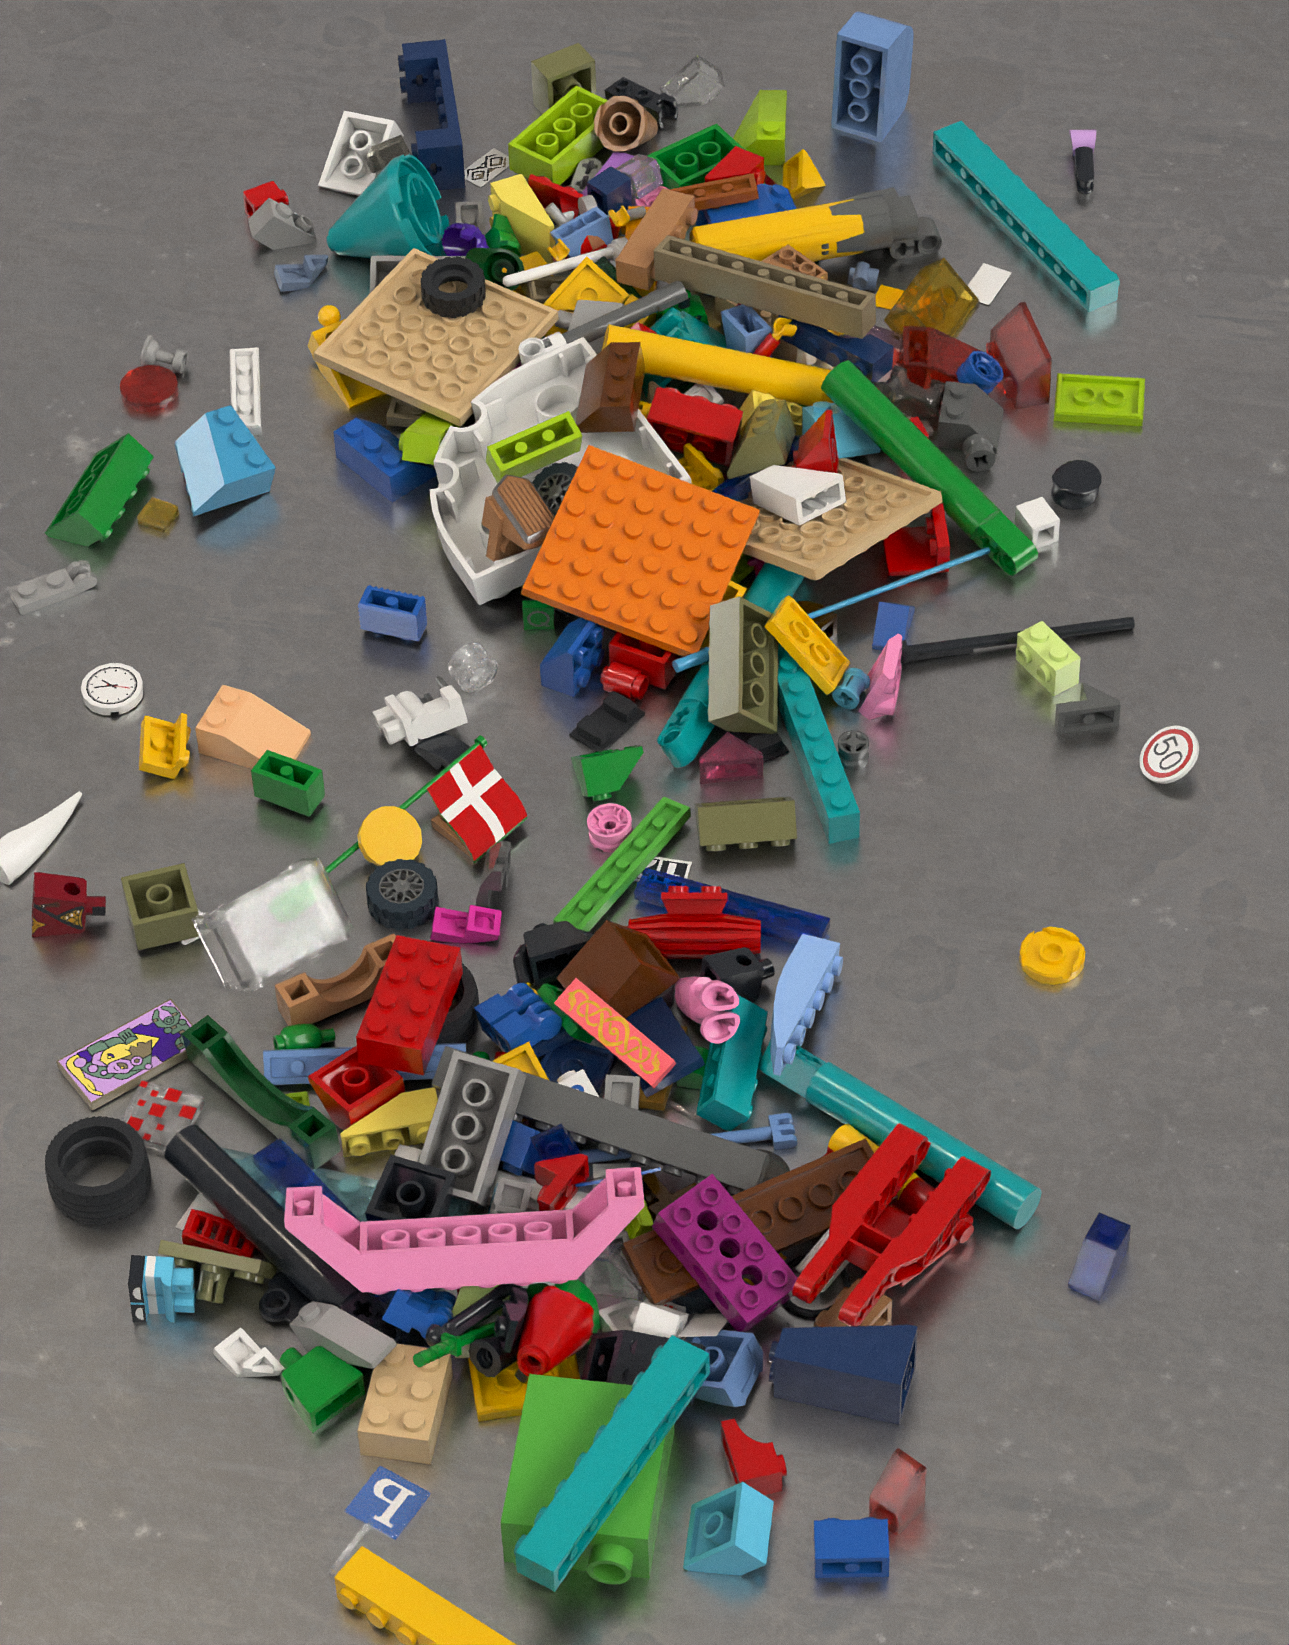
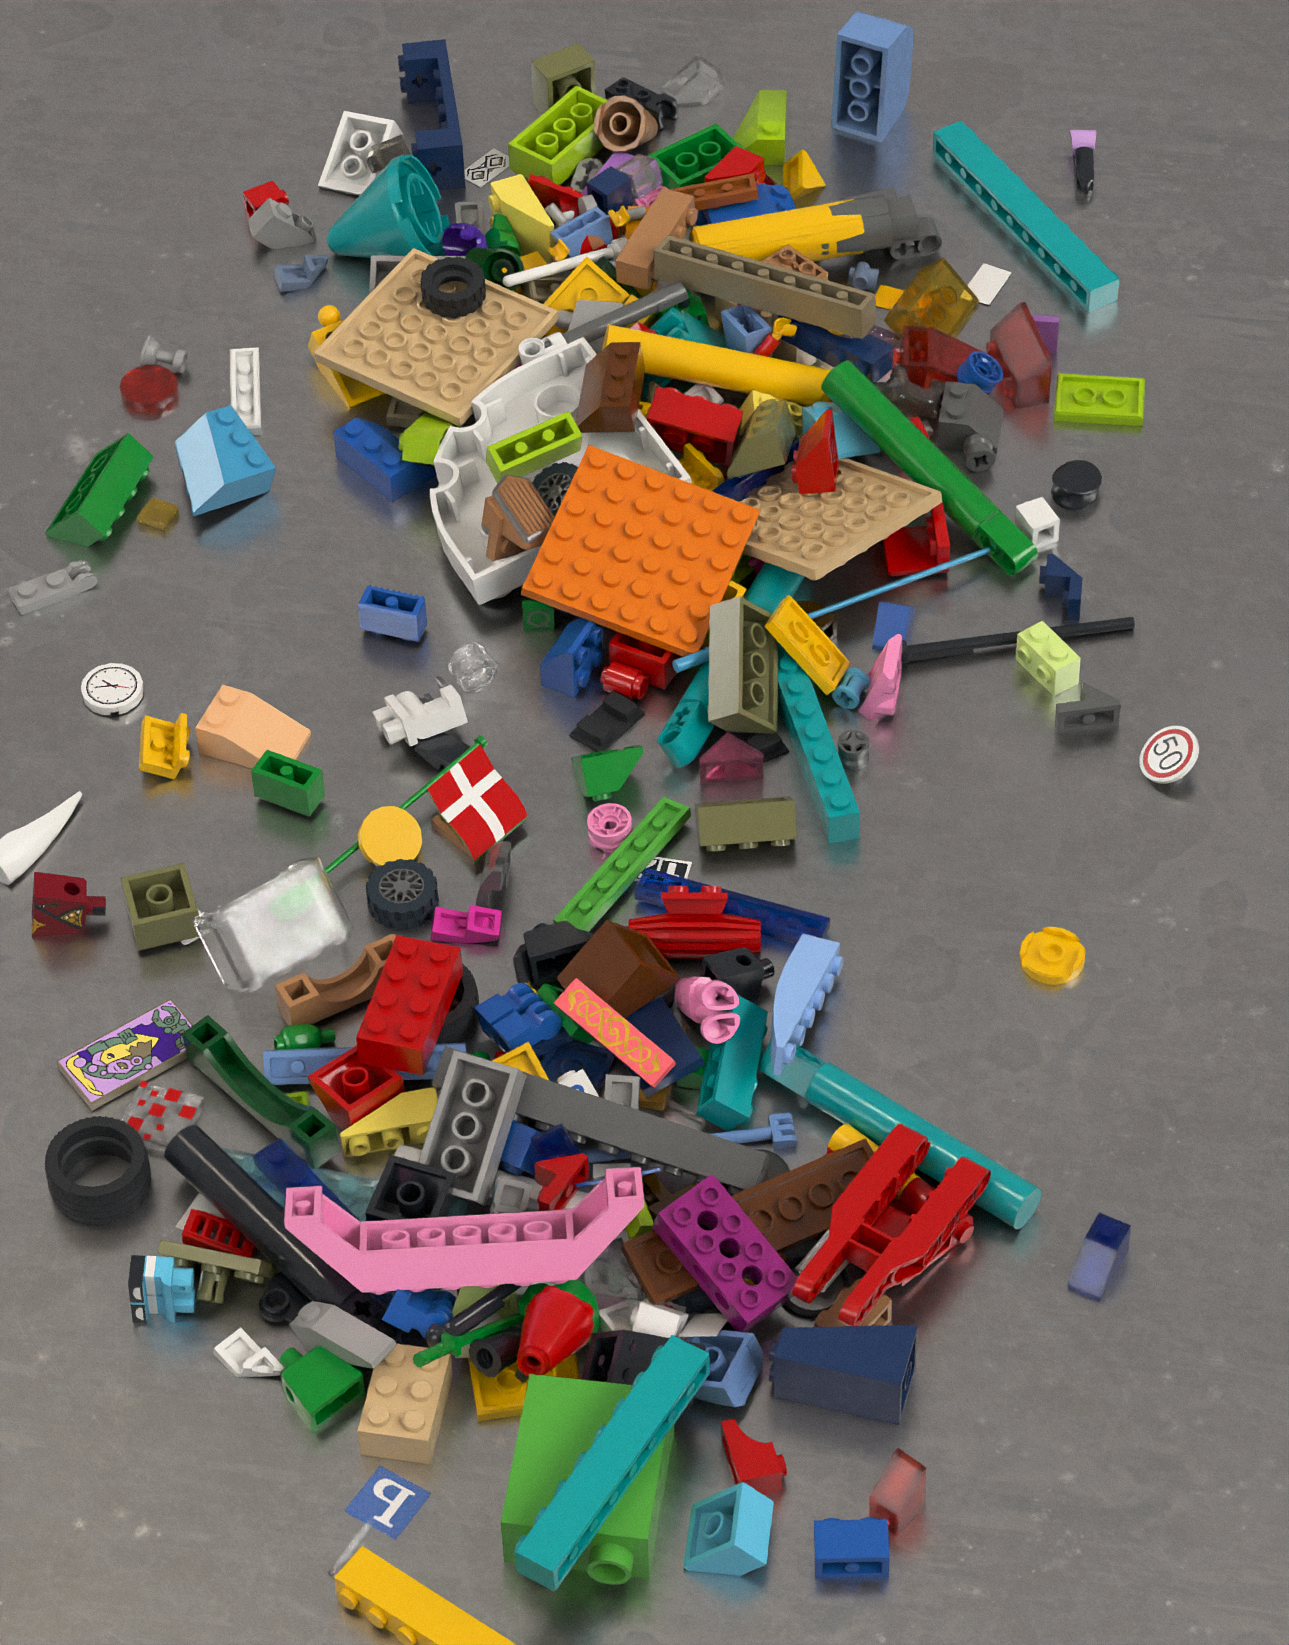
black slope [494,1287,528,1353] -> none
white slope [750,465,846,526] -> none
none -> medium lavender slope [1028,315,1060,353]
none -> dark blue slope [1039,553,1083,621]

